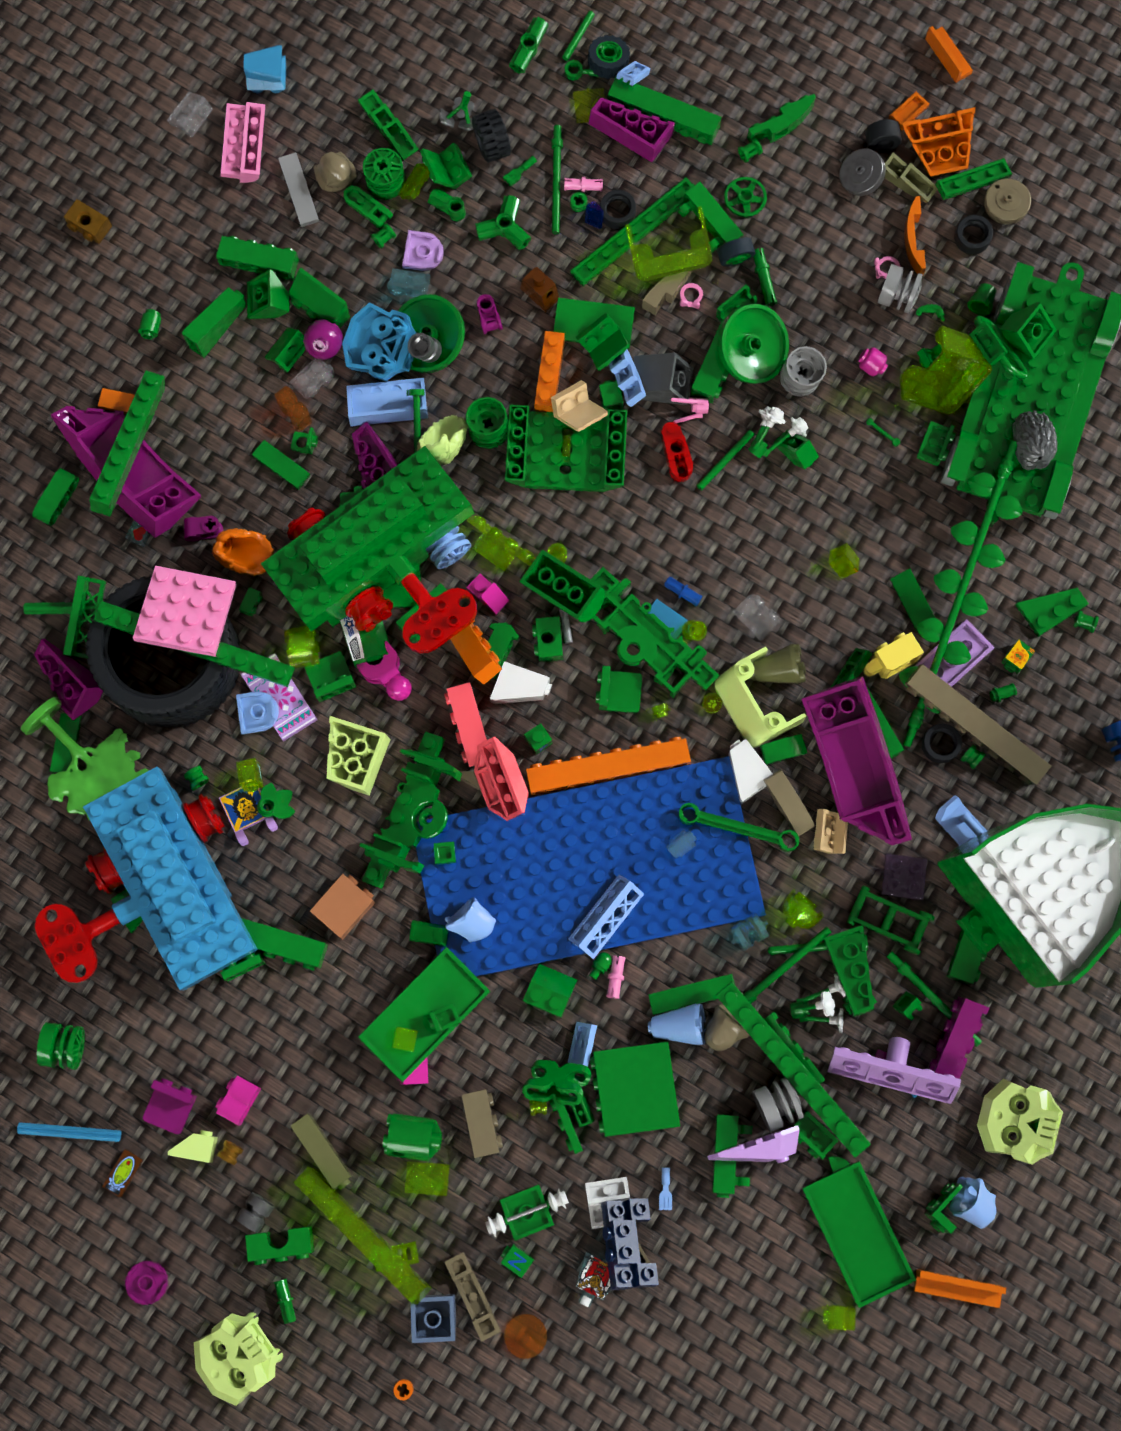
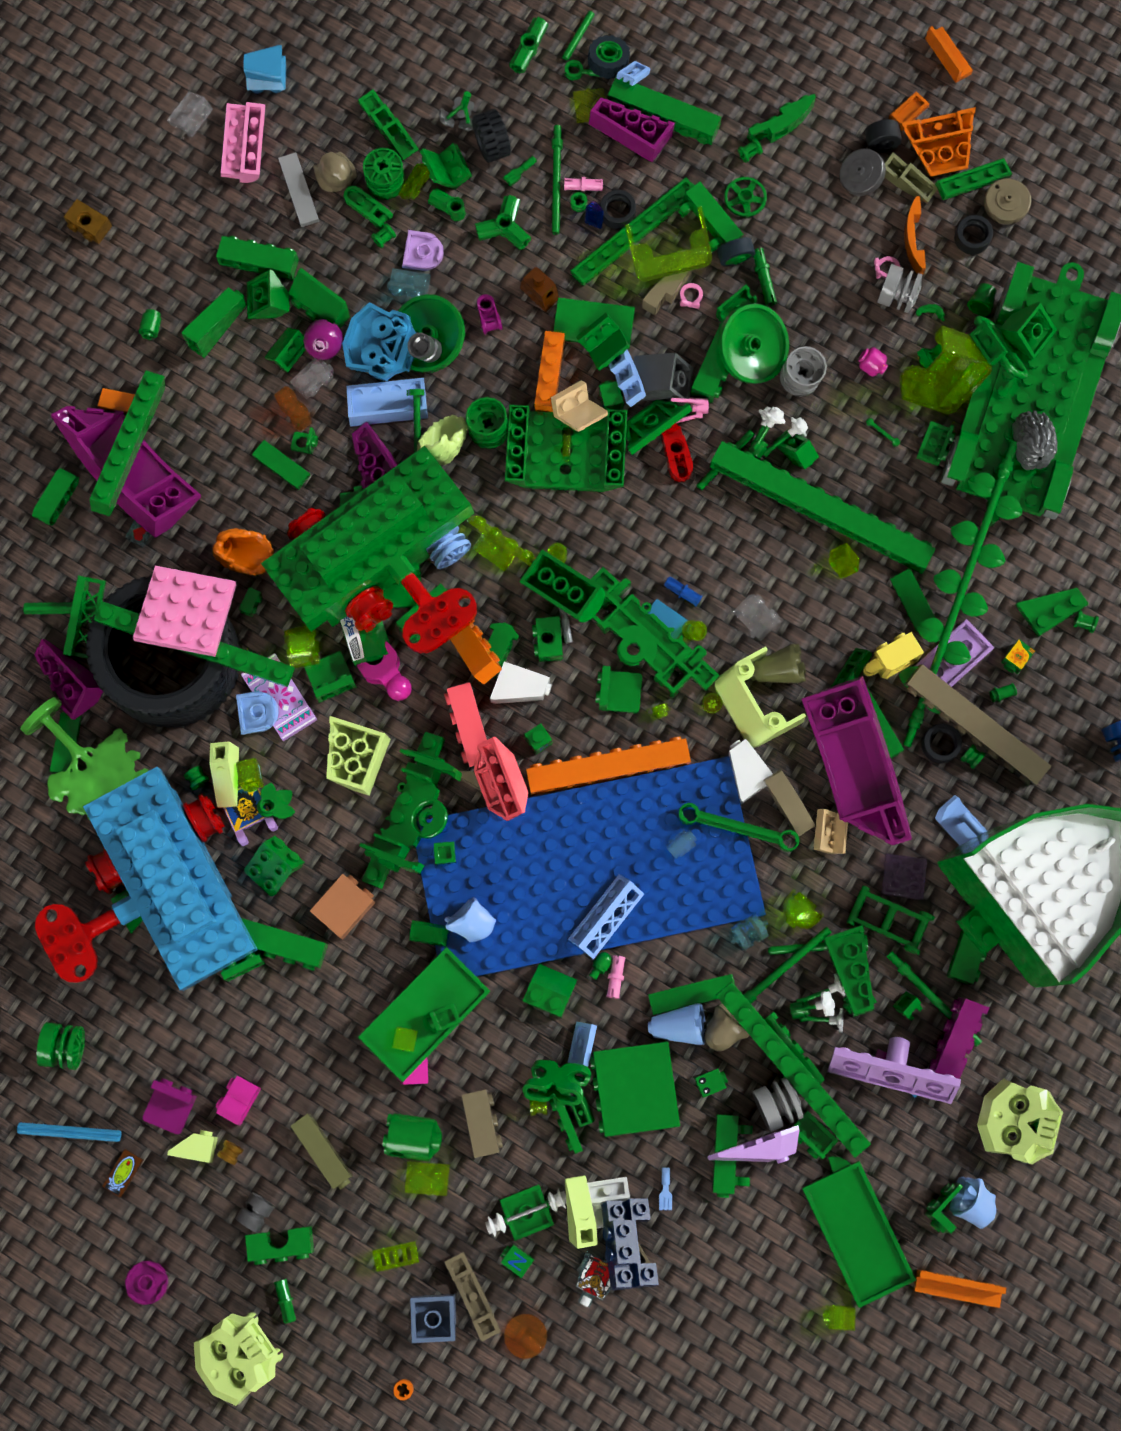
magenta piece [183,516,223,541] -> none
clear neon green brick [293,1167,432,1305] -> none
dark pink slope [466,574,509,615] -> none
green slope [760,734,807,765] -> none
none -> yellowish green slope [209,742,239,808]
none -> green bracket [244,836,305,896]
none -> yellowish green slope [565,1175,598,1249]
none -> green wing [626,400,693,455]
none -> green brick [694,1069,728,1098]
none -> green brick [710,441,936,574]

